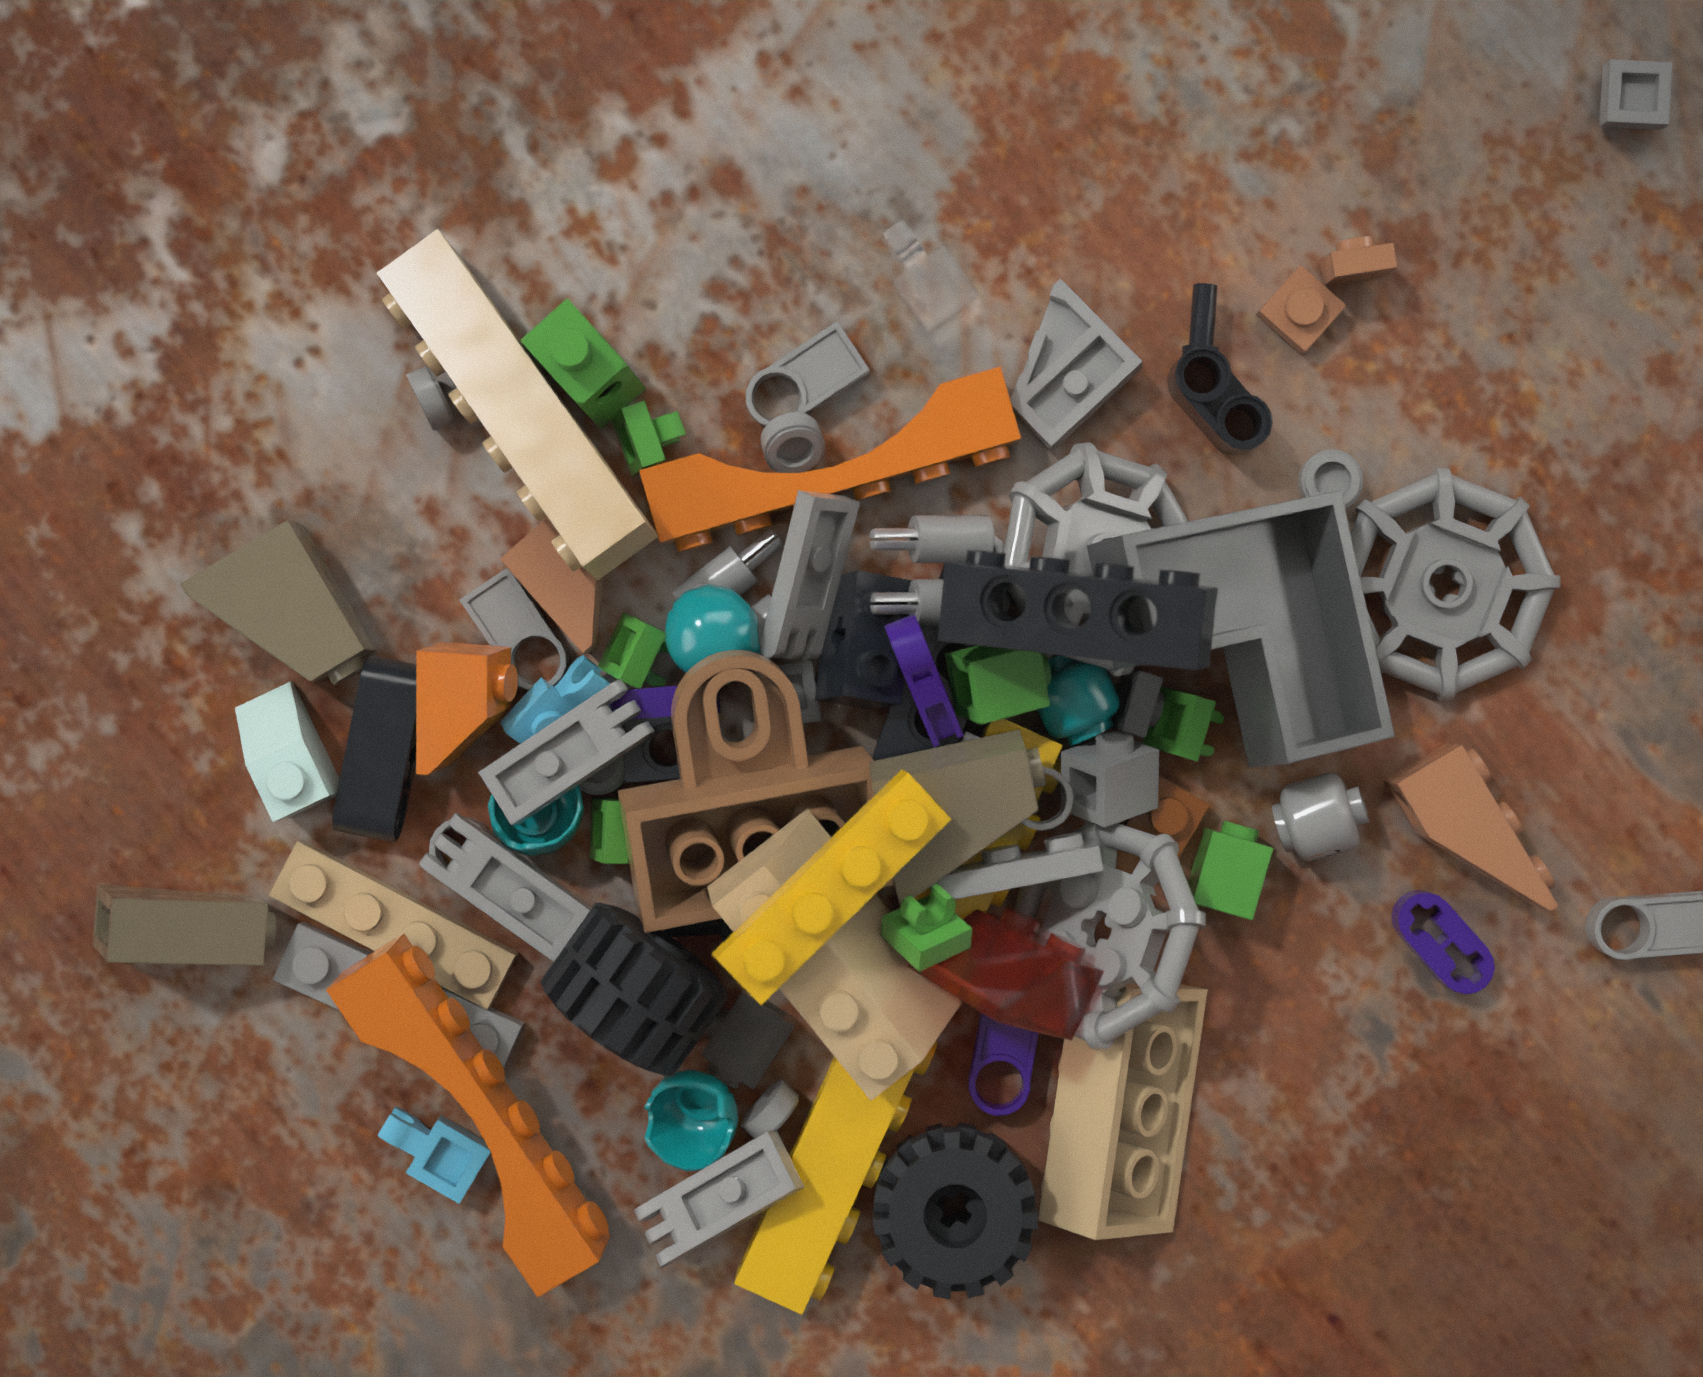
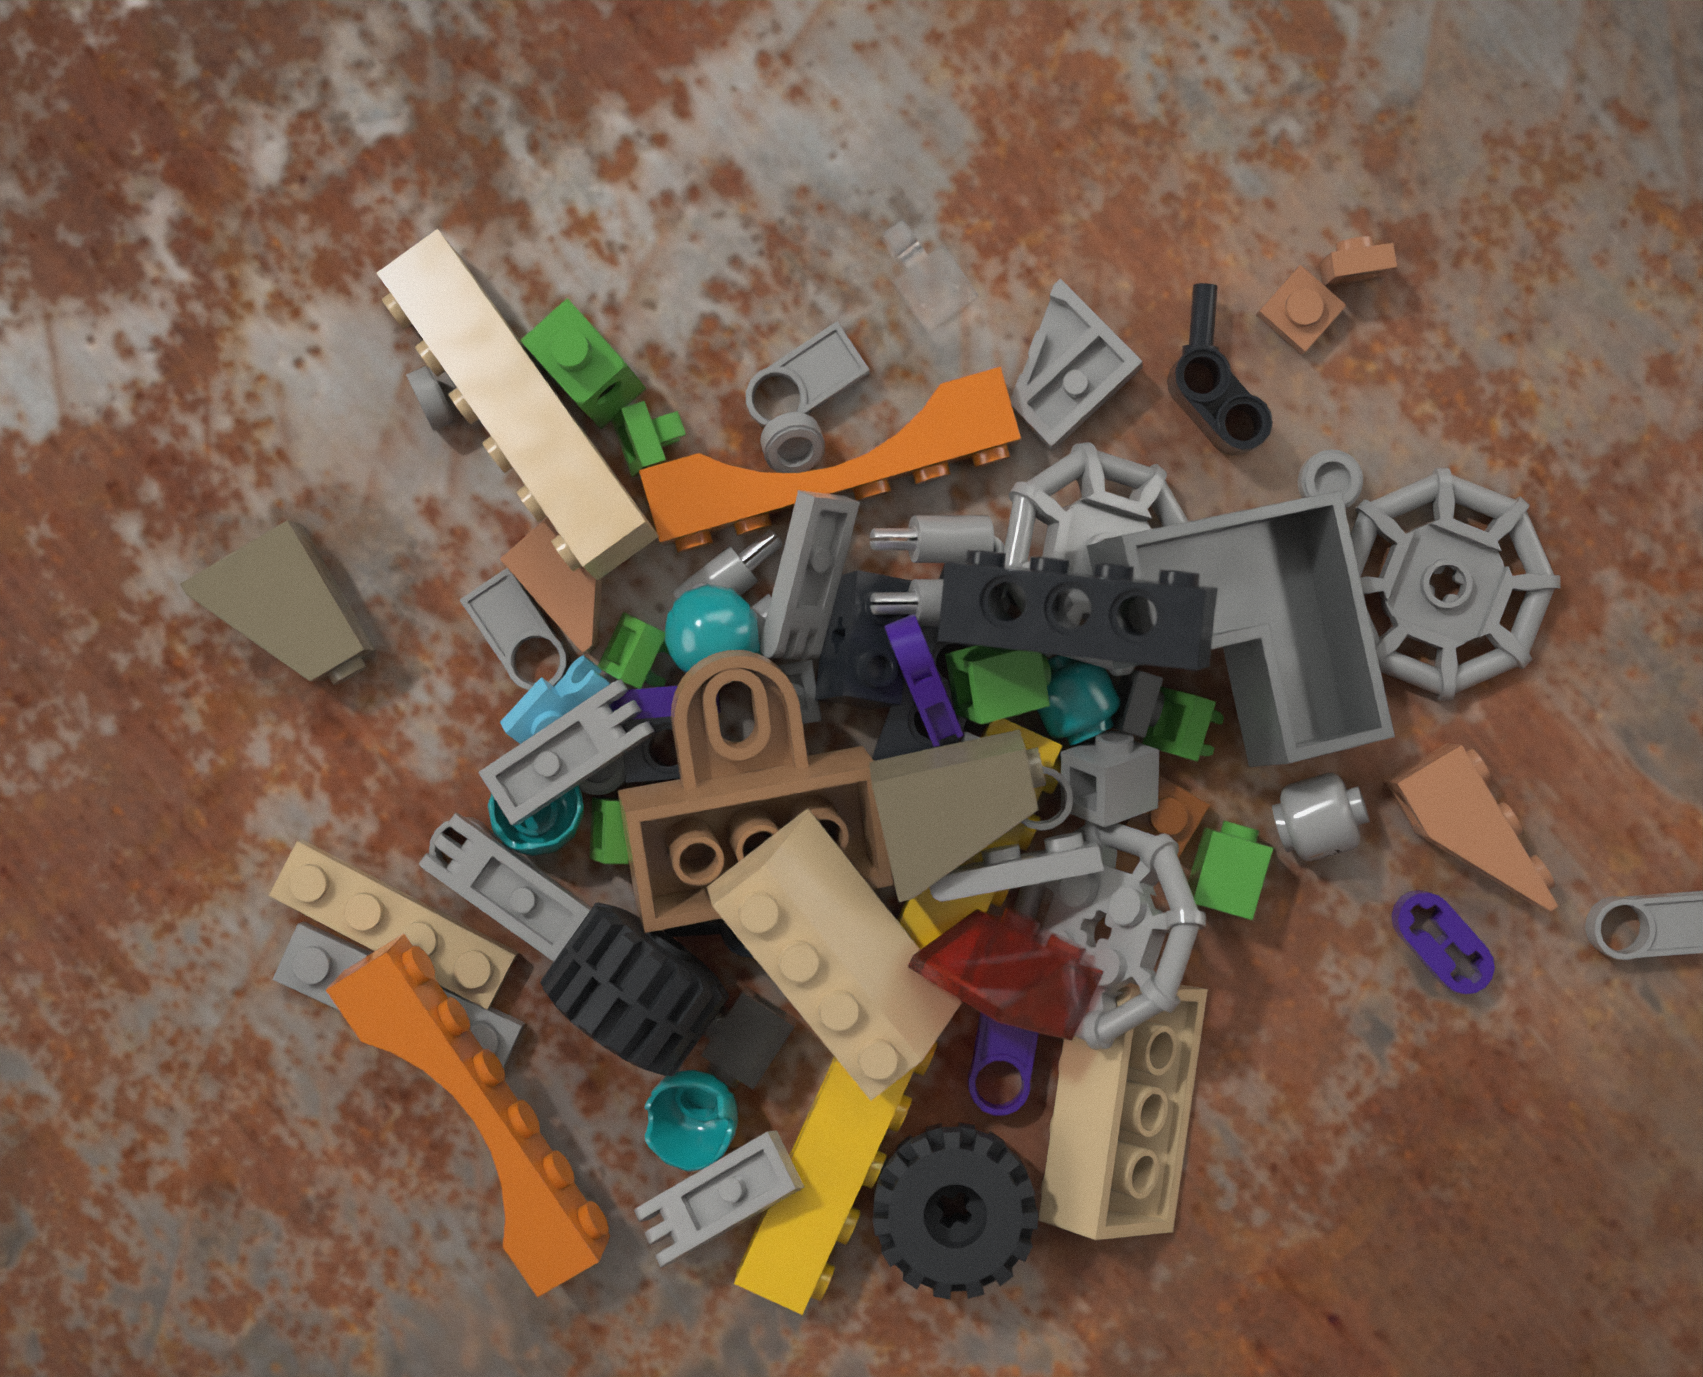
dark tan slope [93,884,276,966] -> none
light aqua slope [235,681,339,822] -> none
black beam [332,655,416,843] -> none
medium azure plate [377,1106,490,1204] -> none
orange slope [416,642,518,775] -> none
yellow plate [712,769,951,1005] -> none
light grey tile [741,1079,799,1139] -> none
bright green tile [881,883,972,972] -> none
light grey plate [1599,59,1672,130] -> none

